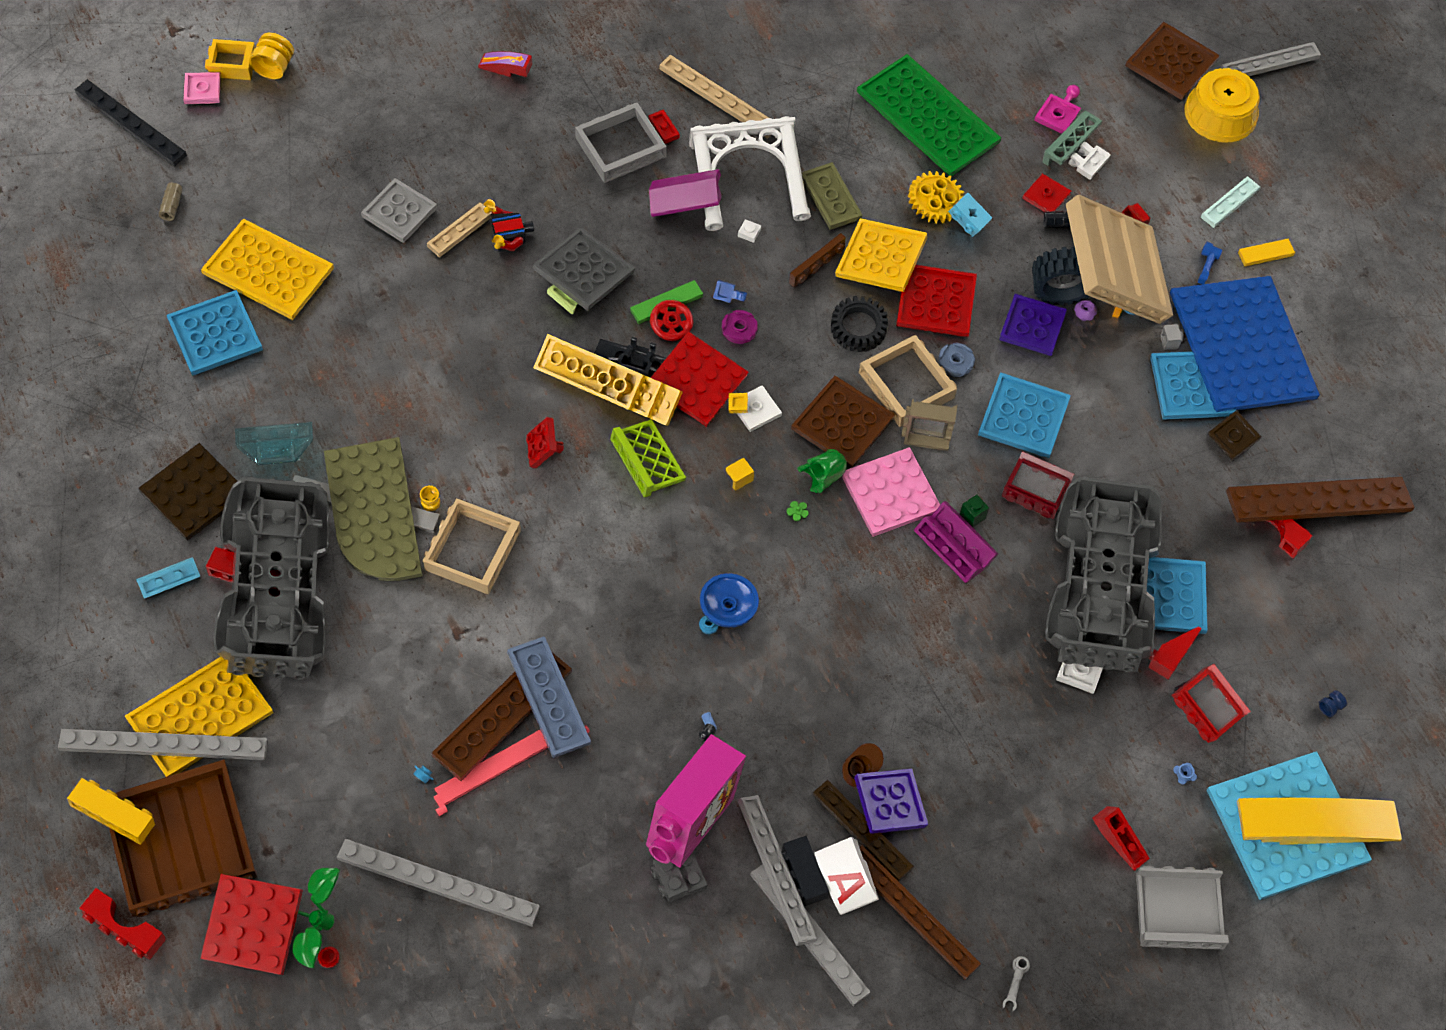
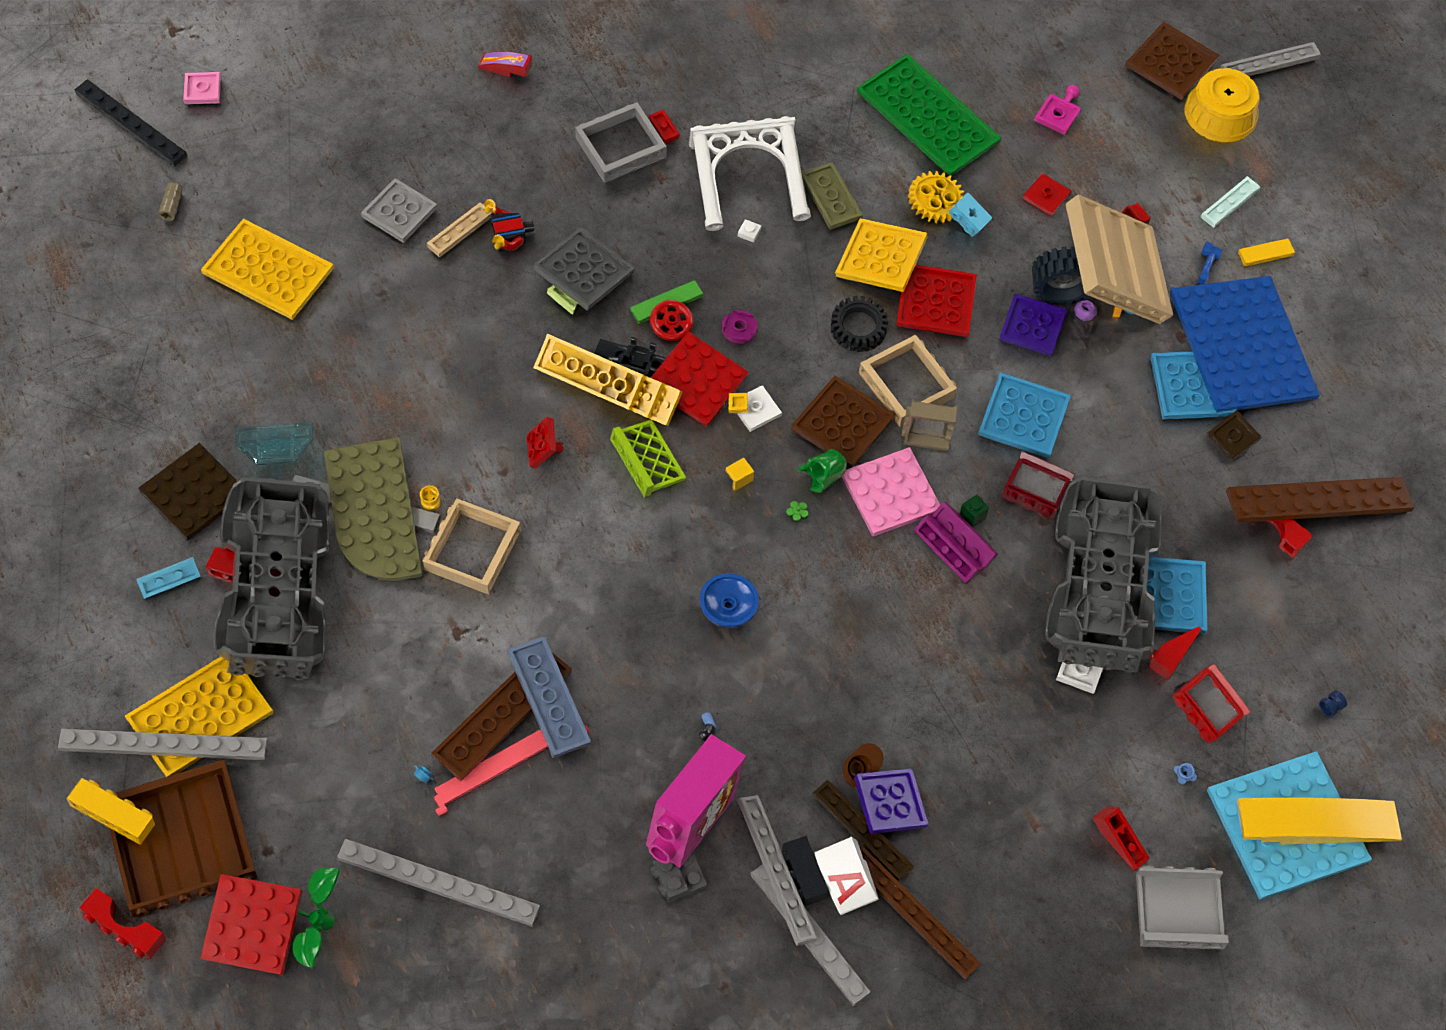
dark azure plate [166,290,263,376] -> none
yellow window [205,39,255,80] -> none
yellow wheel [249,32,294,80] -> none
red plate [318,946,340,968] -> none
magenta slope [649,169,722,217] -> none
tan plate [659,55,771,139] -> none
dark azure plate [699,616,719,634] -> none
plate [713,280,747,303] -> none
reddish brown plate [789,233,846,287] -> none
sand blue plate [938,343,975,377] -> none
light grey brick [1002,956,1030,1012] -> none
sand green fence [1042,110,1102,166] -> none
black axle [1043,211,1071,228] -> none
white plate [1068,142,1111,180] -> none
light grey plate [1160,324,1183,350] -> none

